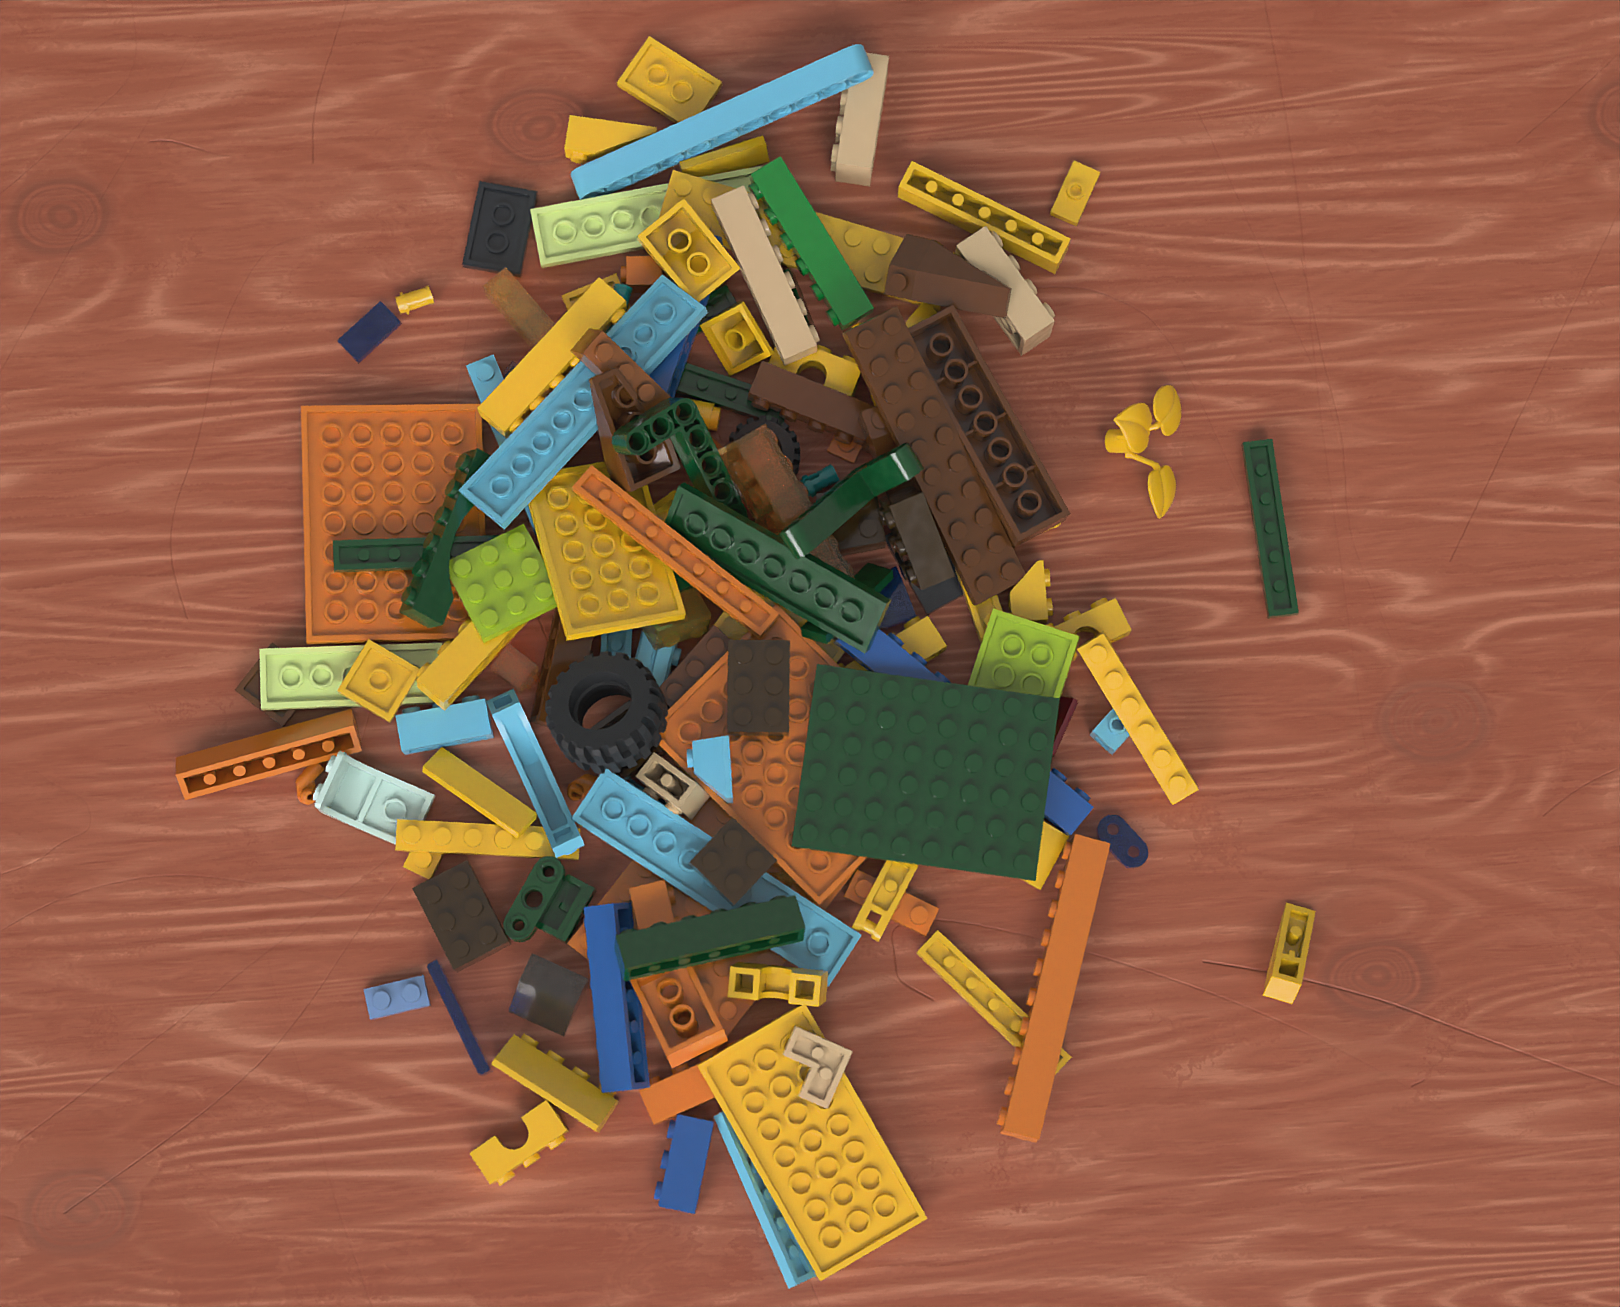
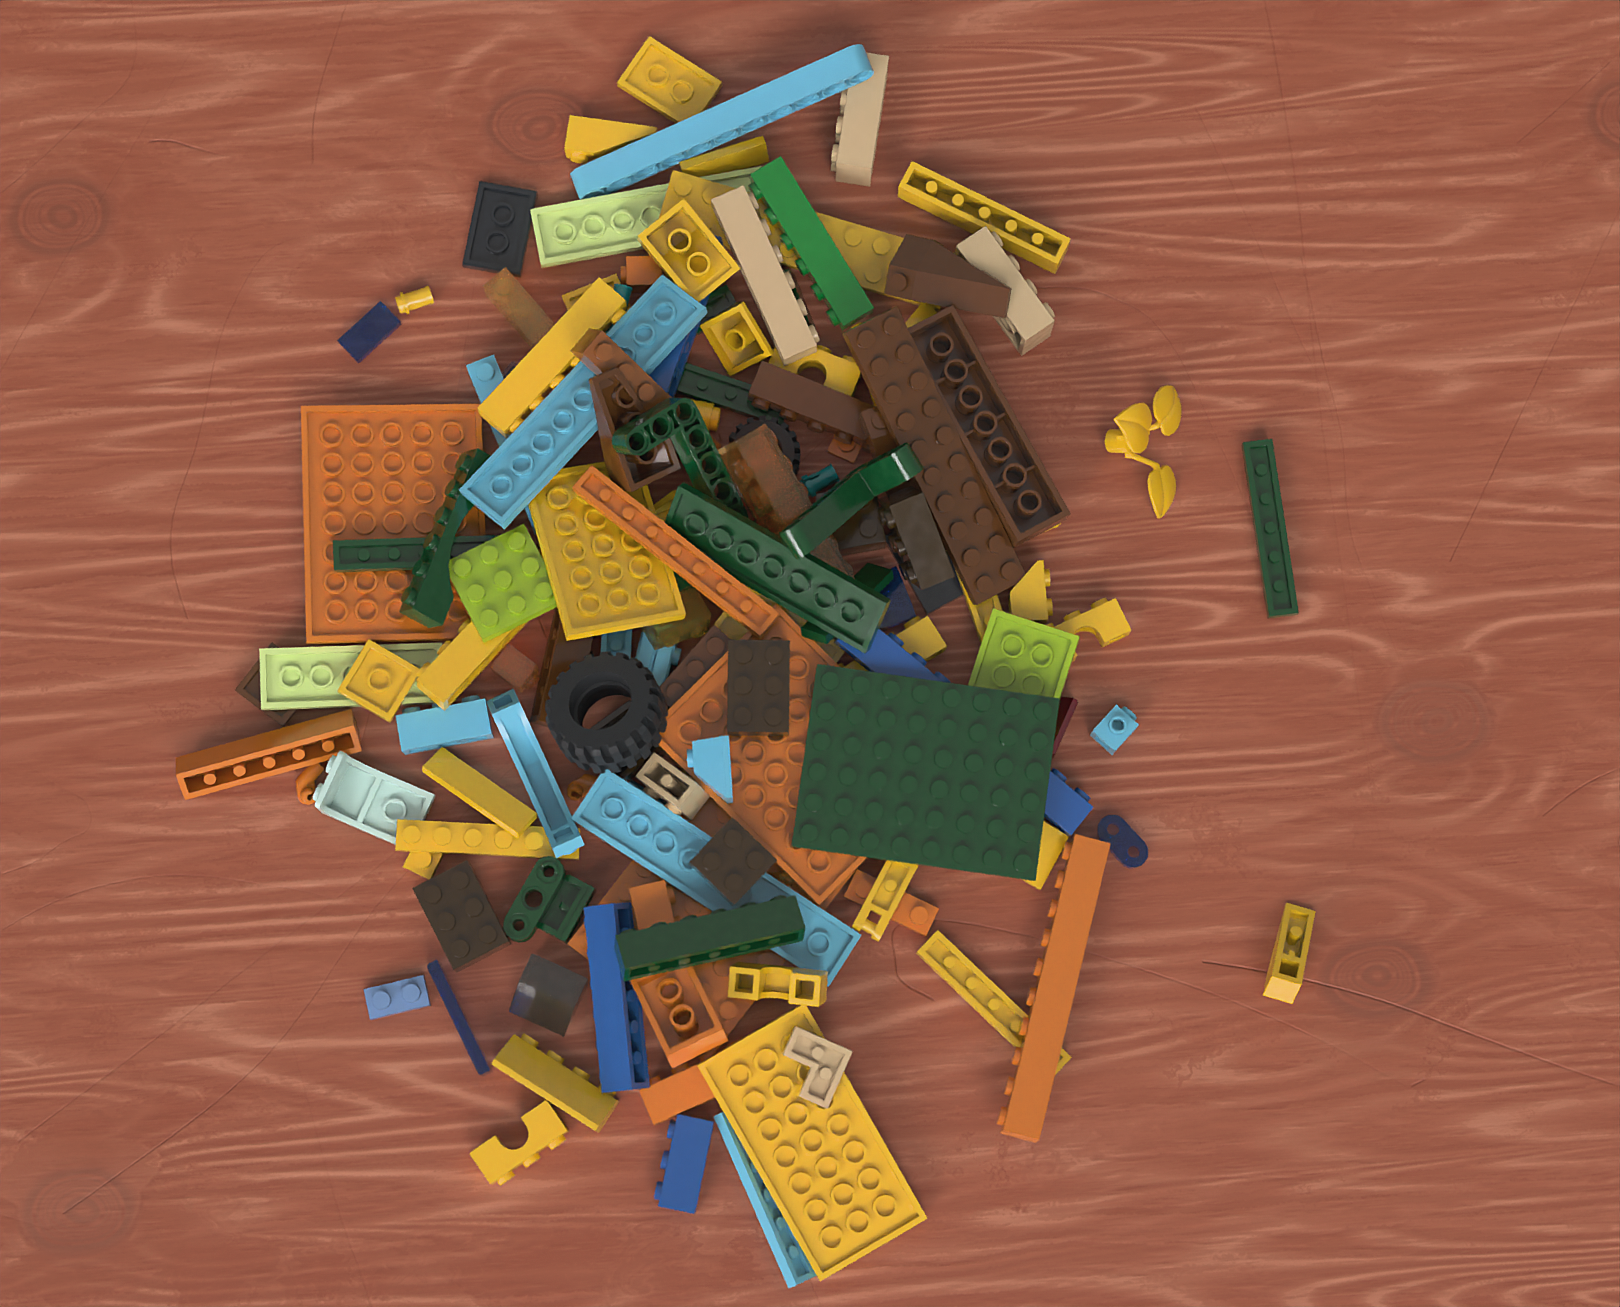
yellow plate [1050,161,1100,227] -> none
yellow arch [1077,631,1199,805] -> none

